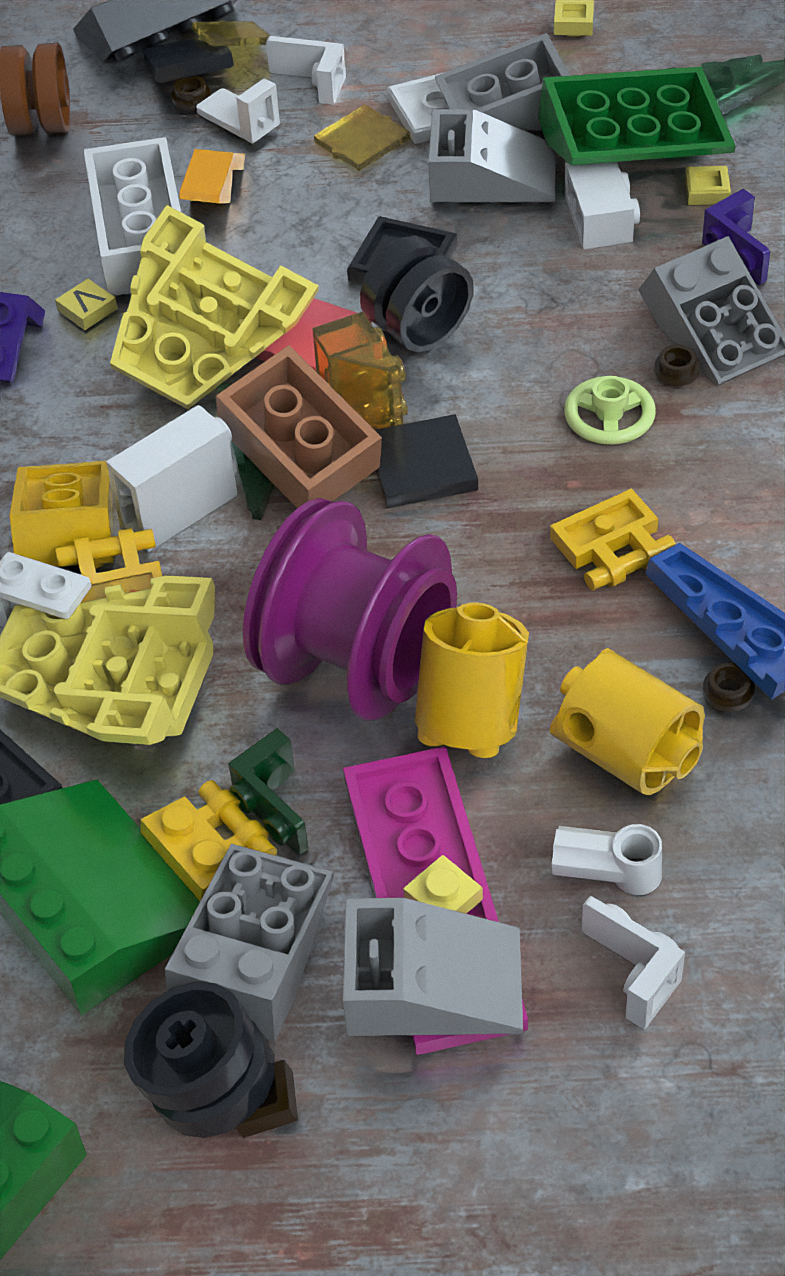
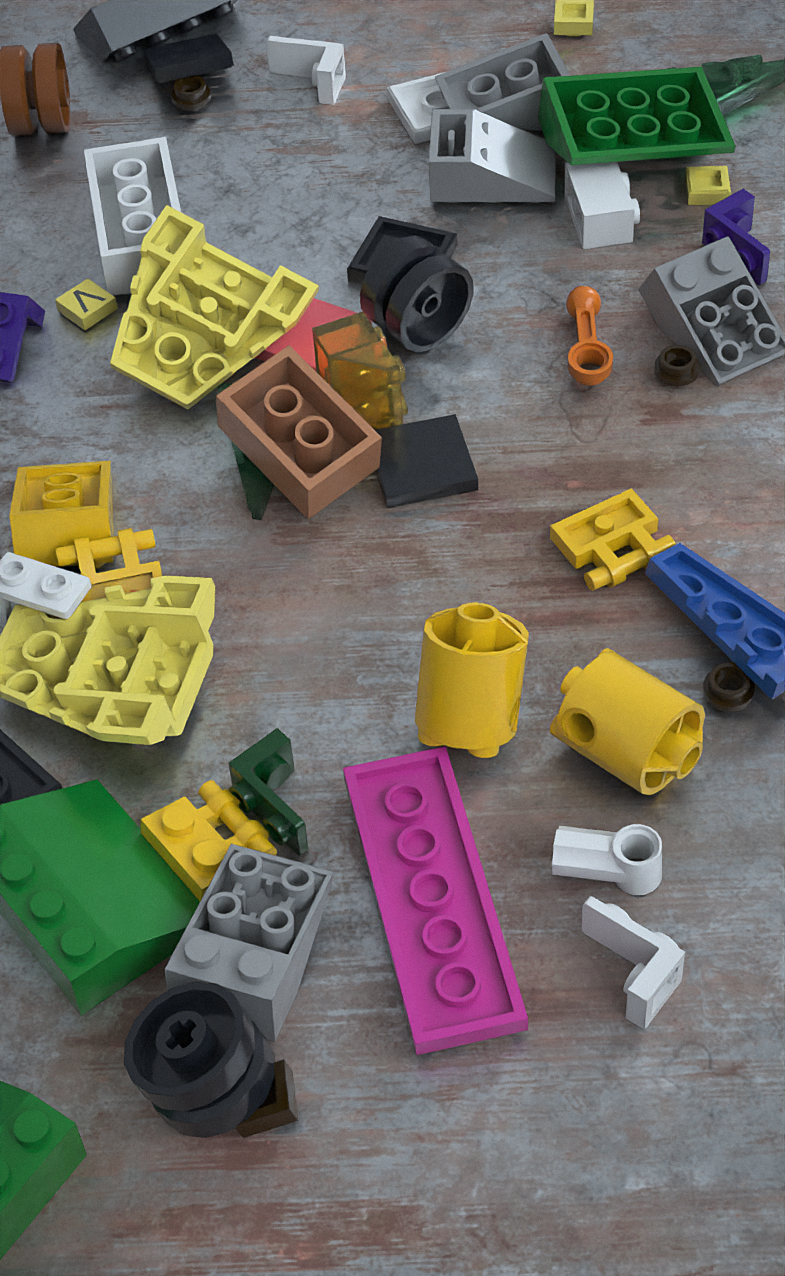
white brick [106,405,238,552] -> none
light orange slope [179,149,245,203] -> none
clear yellow piece [192,21,271,47] -> none
white bracket [196,78,280,144] -> none
magenta wheel [242,498,457,721] -> none
clear yellow piece [314,104,410,171] -> none
light grey slope [343,898,523,1036] -> none
light yellow plate [403,855,483,914] -> none
yellowish green piece [564,376,656,445] -> none
none -> orange piece [566,286,613,386]

